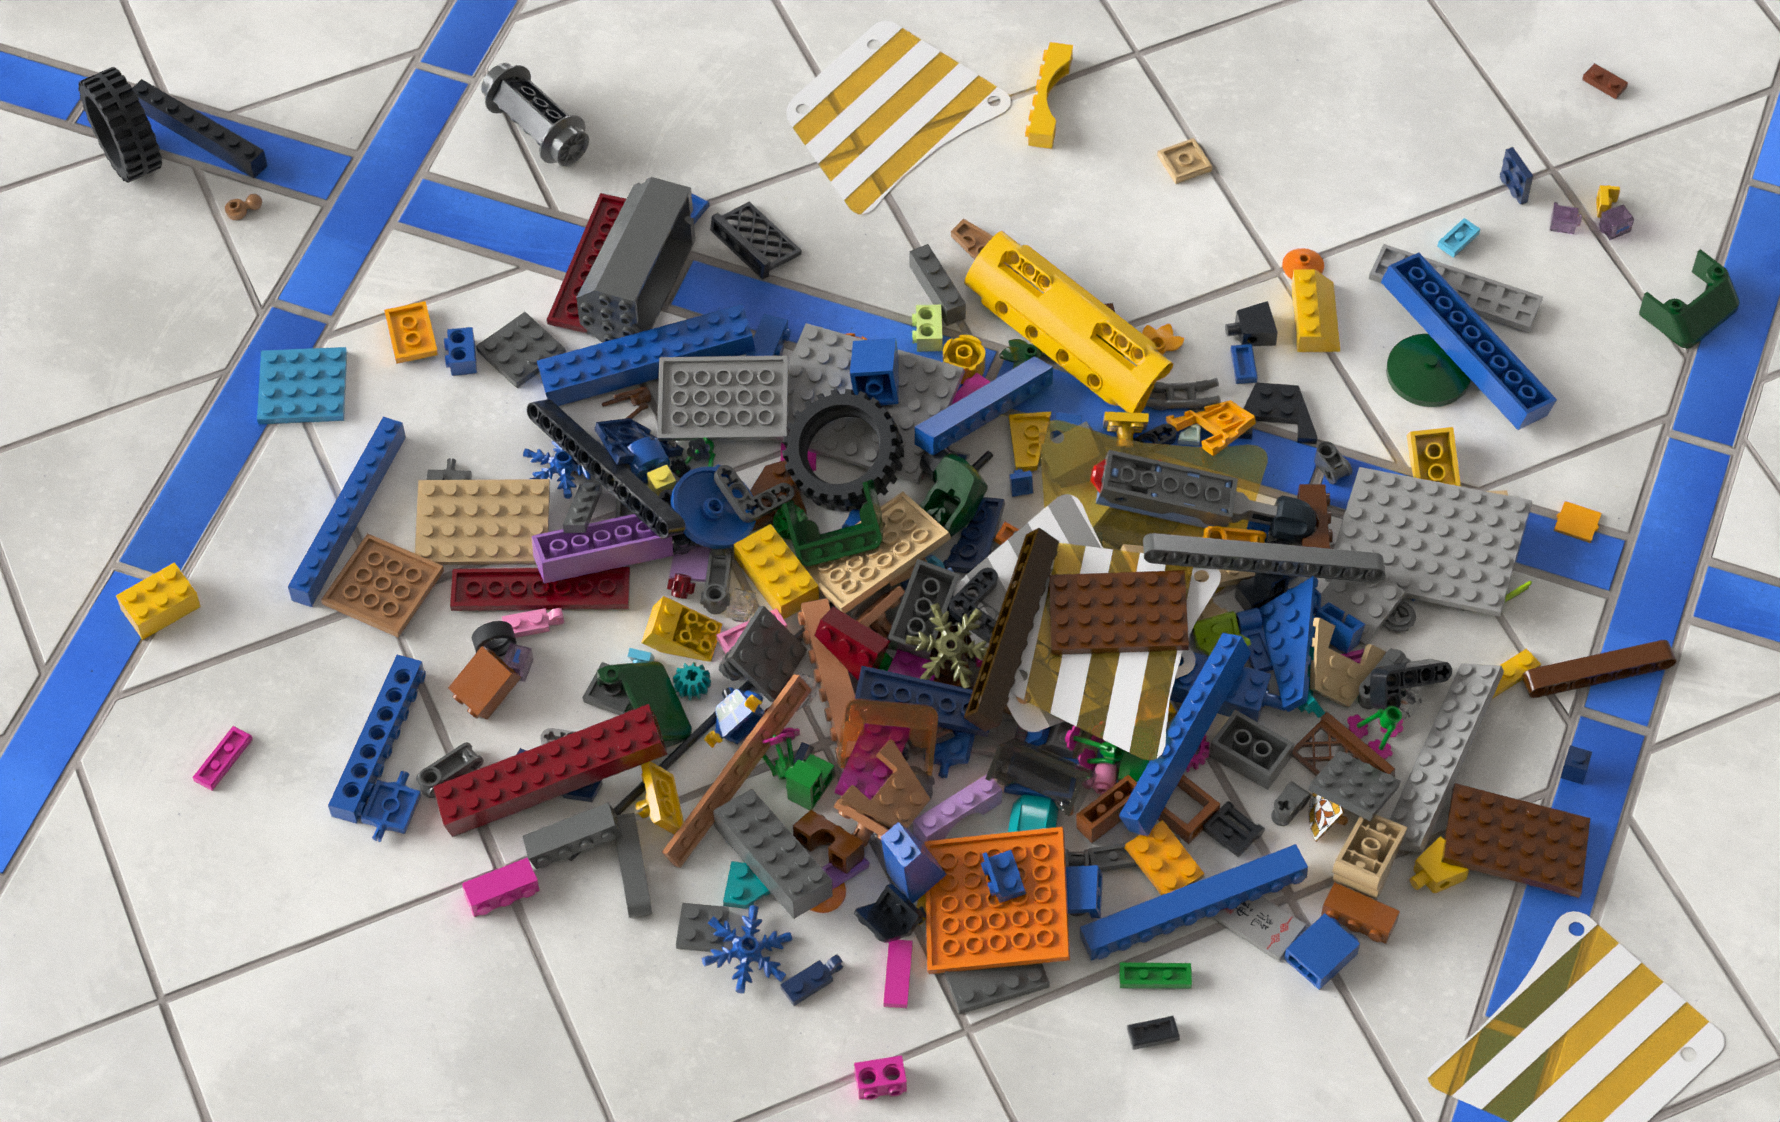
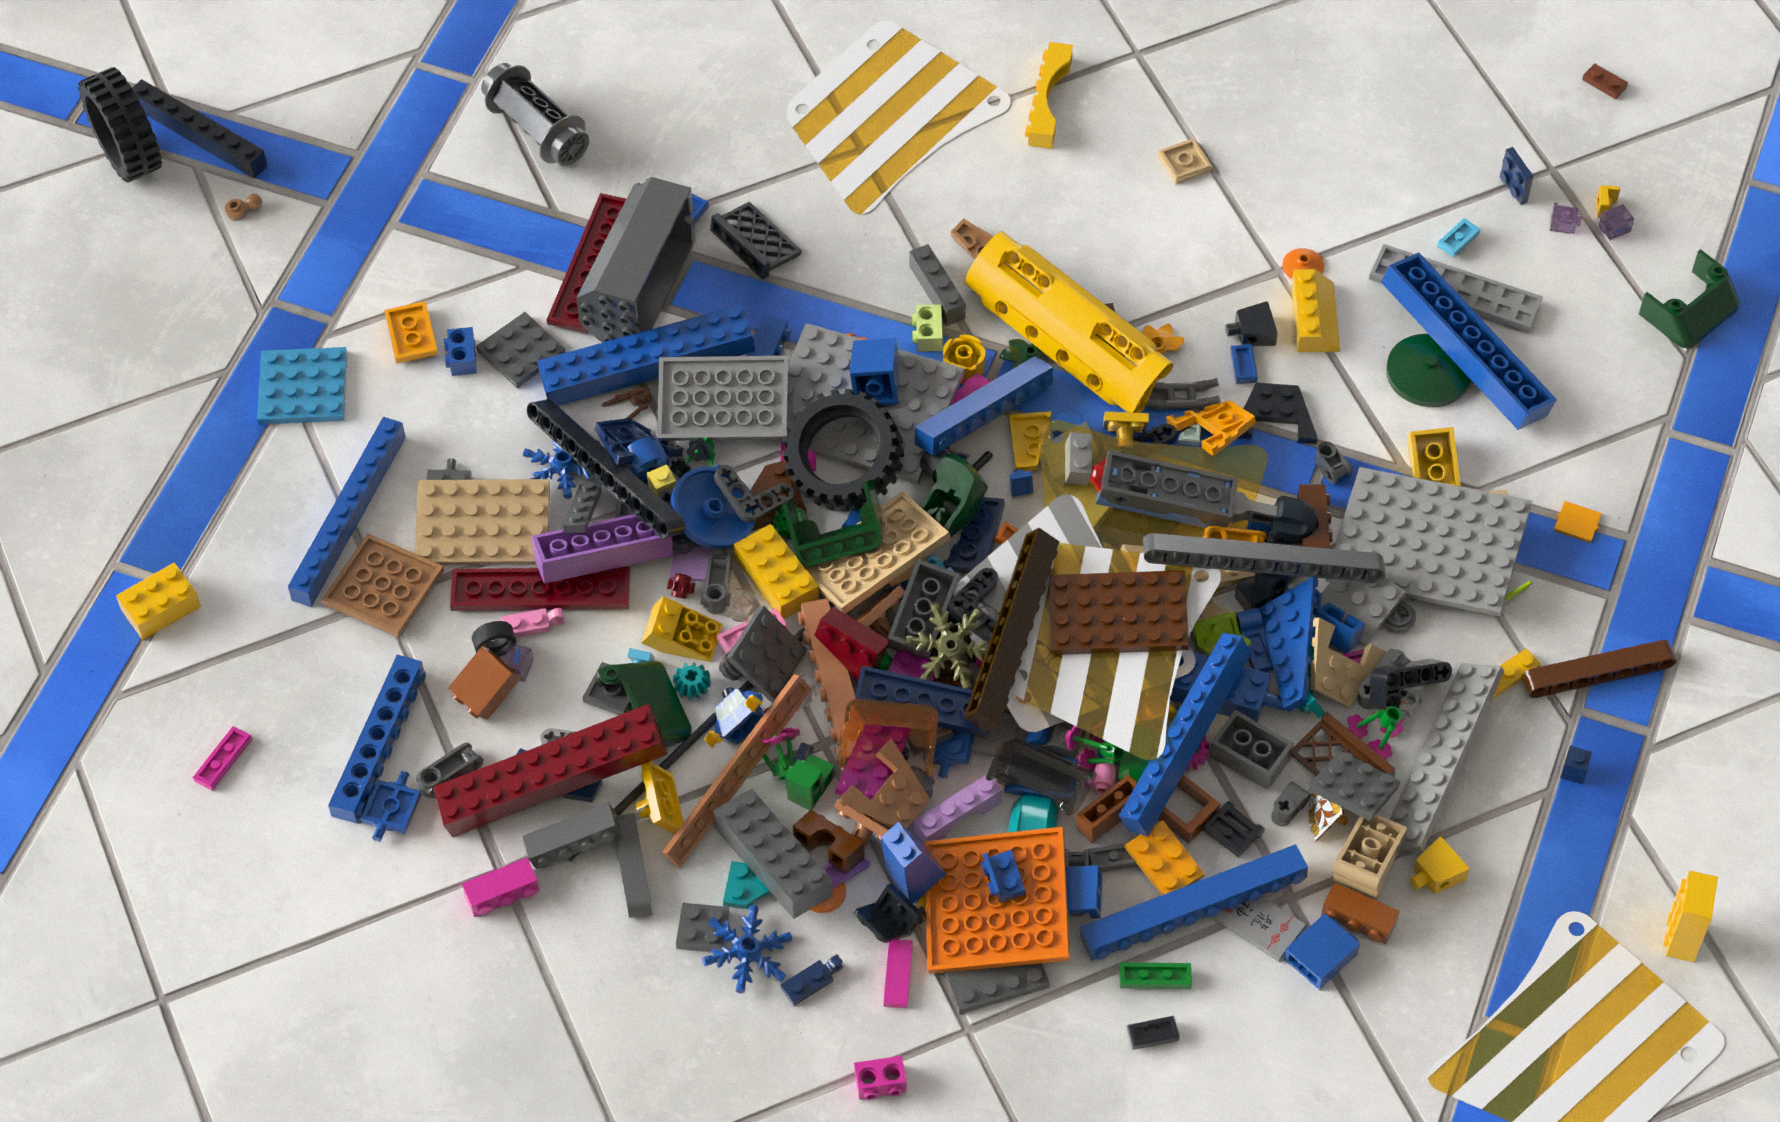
reddish brown plate [1441,783,1590,898] -> none
none -> light grey brick [1065,432,1092,485]
none -> yellow brick [1663,870,1718,962]

